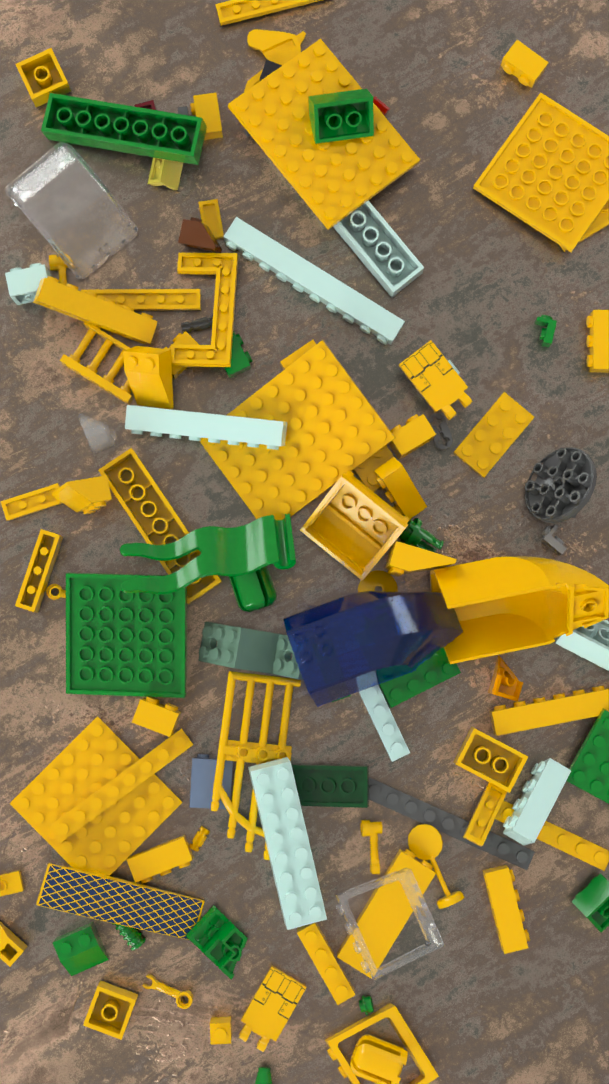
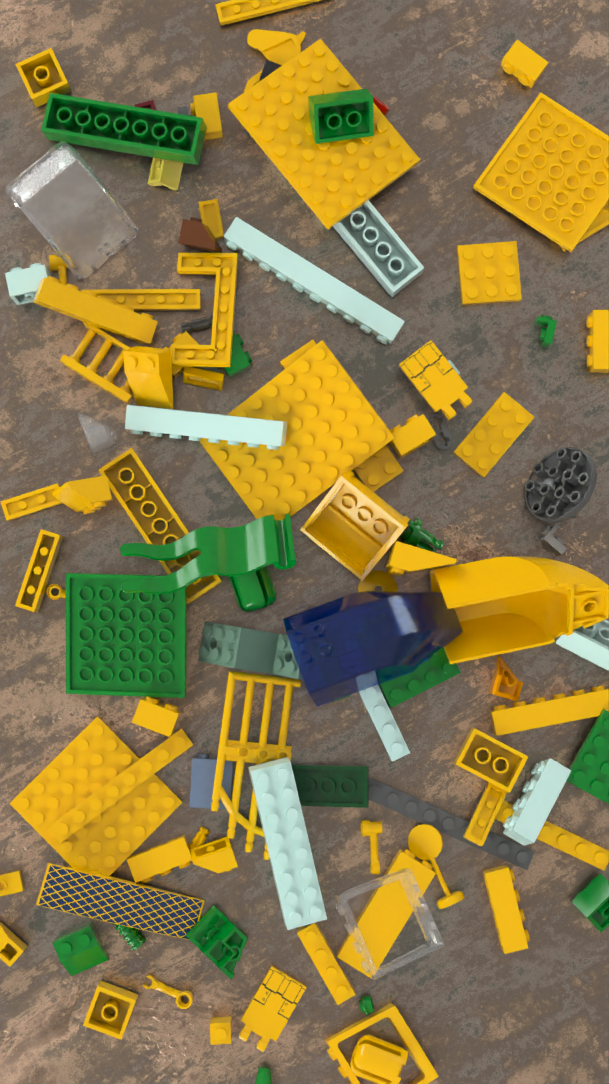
yellow brick [374,457,427,519] -> none
none -> yellow piece [183,366,224,391]
none -> yellow slope [190,837,238,873]
none -> yellow plate [457,241,522,305]

